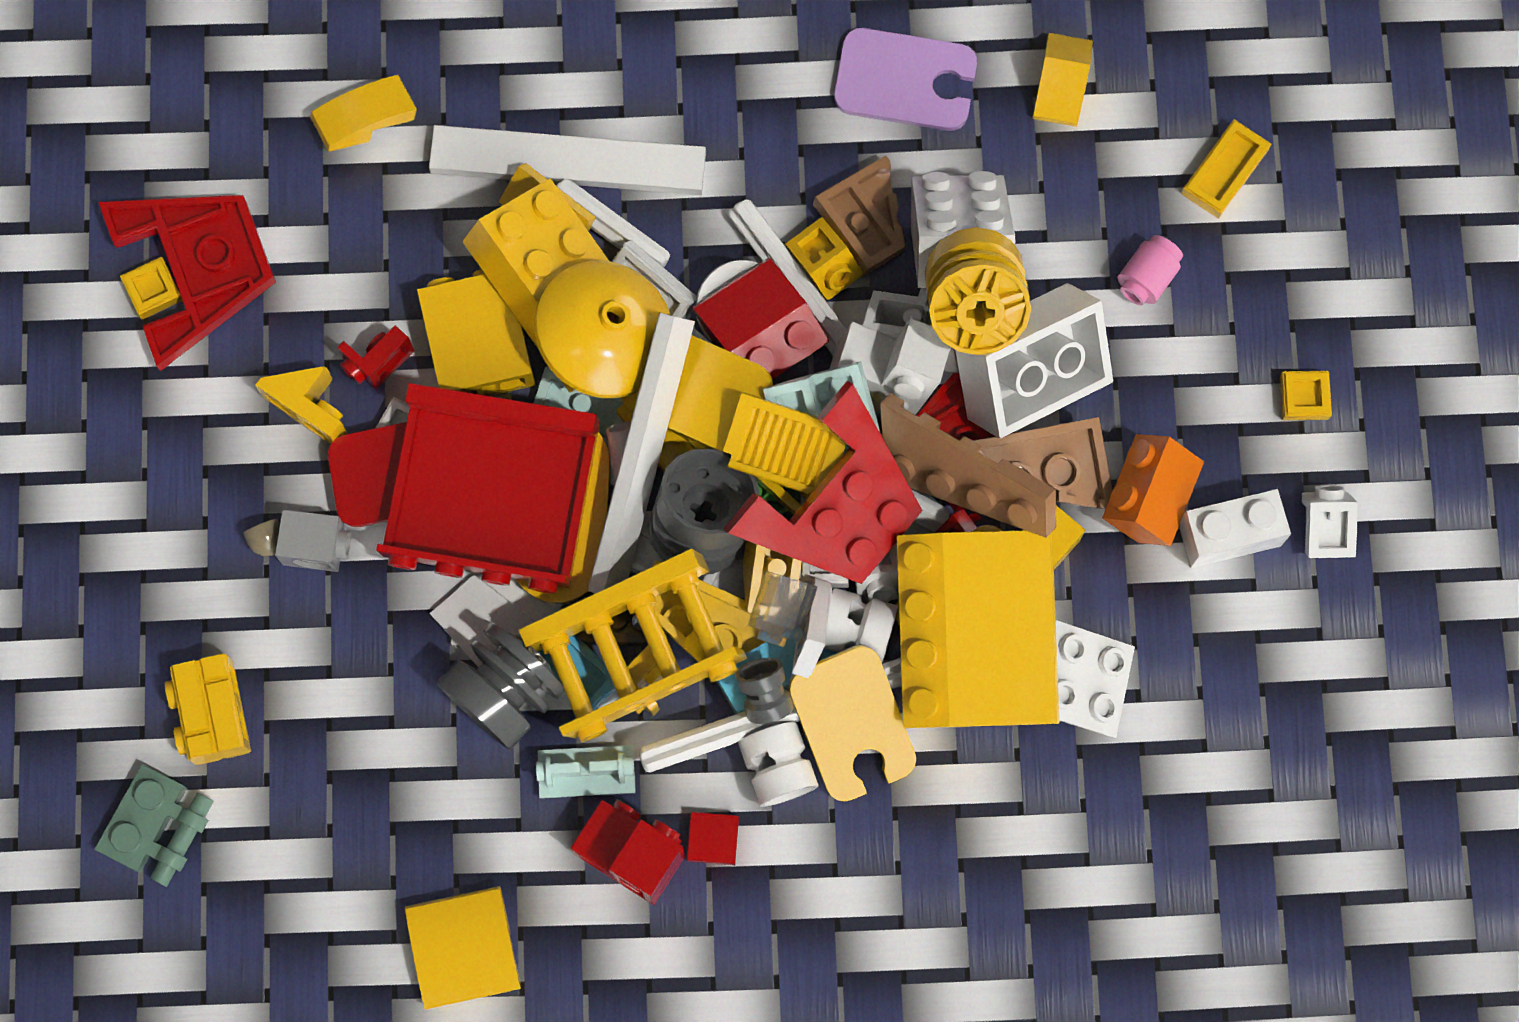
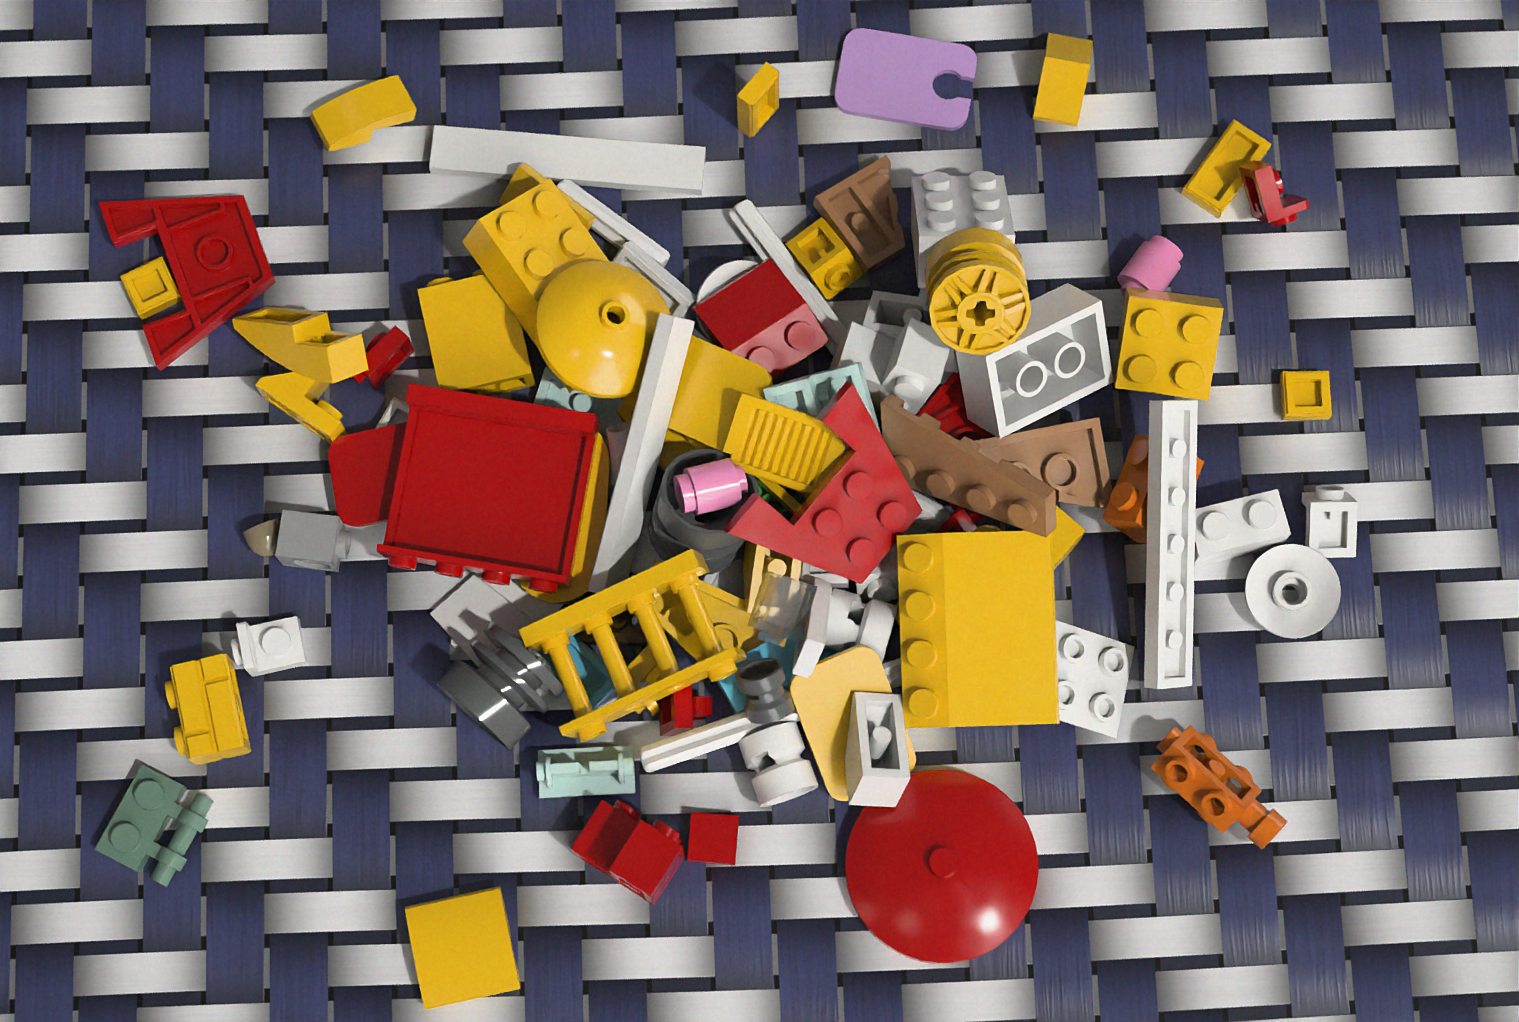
none -> white bracket [231,616,308,677]
none -> yellow slope [232,306,368,384]
none -> red tile [658,685,713,736]
none -> bright pink brick [673,458,748,515]
none -> yellow tile [737,62,779,138]
none -> white slope [845,692,910,807]
none -> red dish [845,769,1039,964]
none -> yellow brick [1112,287,1224,401]
none -> white plate [1144,400,1198,689]
none -> orange brick [1150,725,1288,850]
none -> red bracket [1238,160,1310,226]
none -> white dish [1245,544,1341,639]

